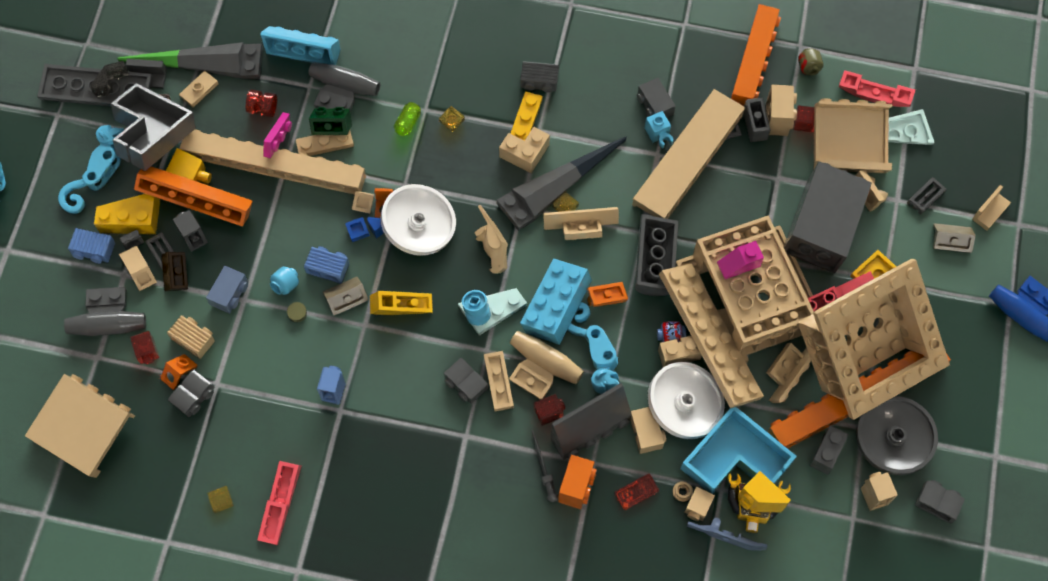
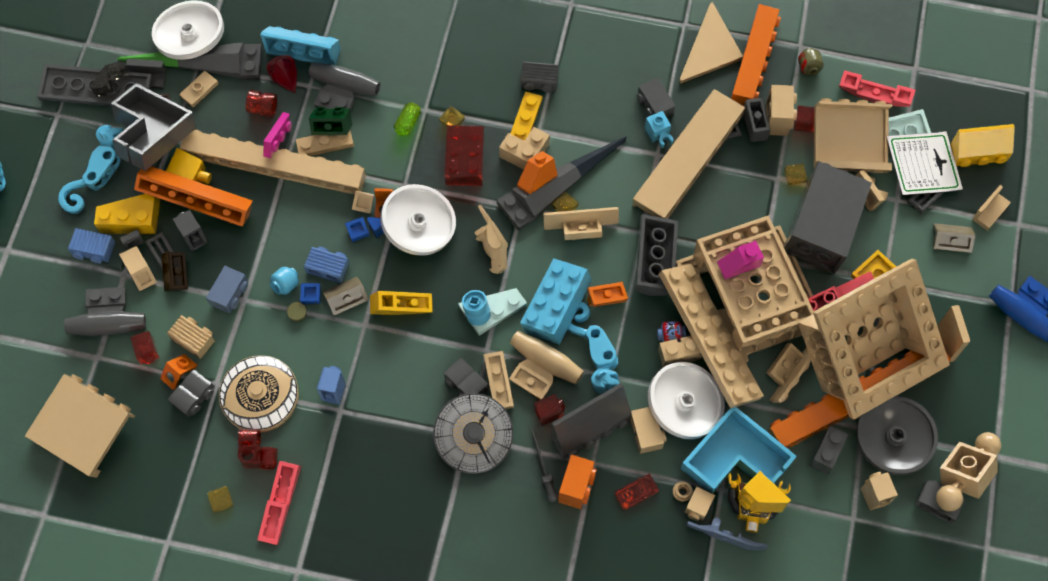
none -> white dish [152,1,224,60]
none -> dish [219,356,299,433]
none -> clear red piece [238,429,278,470]
none -> dark red piece [267,55,297,93]
none -> blue plate [300,283,321,304]
none -> light grey dish [433,393,513,474]
none -> clear red brick [445,125,484,186]
none -> orange slope [517,151,558,195]
none -> tan tile [679,2,743,84]
none -> clear yellow tile [784,163,808,185]
none -> white sticker [887,131,963,195]
none -> tan brick [936,432,1001,512]
none -> tan tile [937,305,970,362]
none -> yellow slope [950,124,1015,167]

